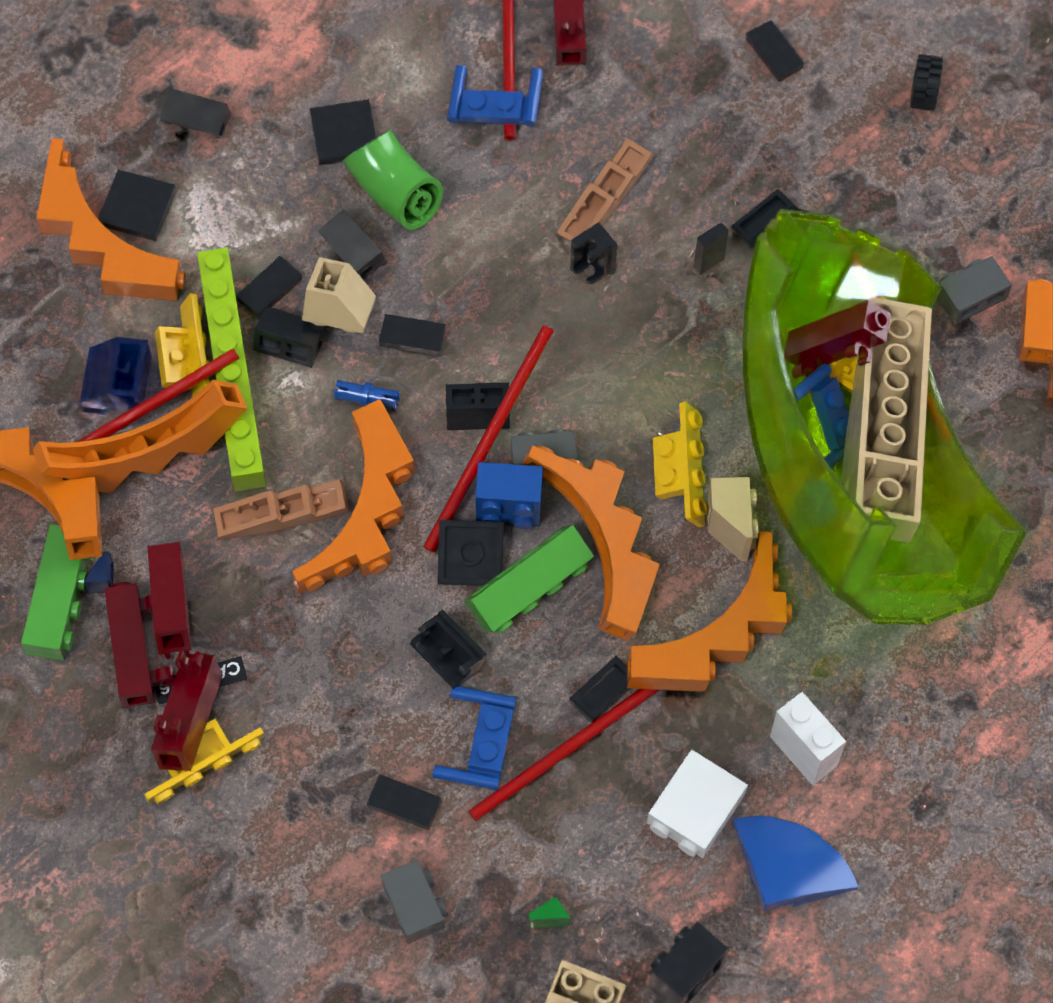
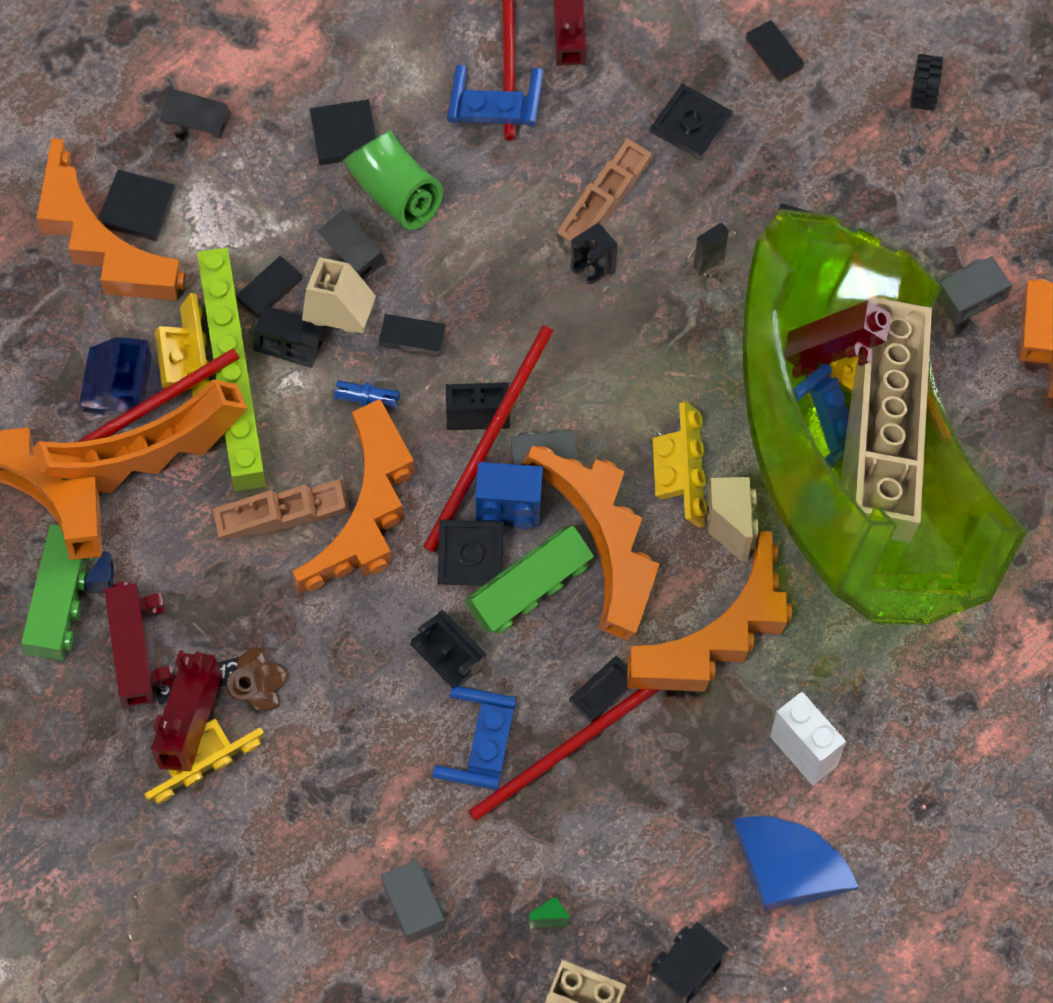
dark red brick [147,542,192,659] -> none
black tile [367,774,441,831] -> none
white brick [647,749,748,858] -> none
black tile [731,189,798,250] -> none
none -> reddish brown plate [226,648,289,711]
none -> black tile [650,83,733,161]

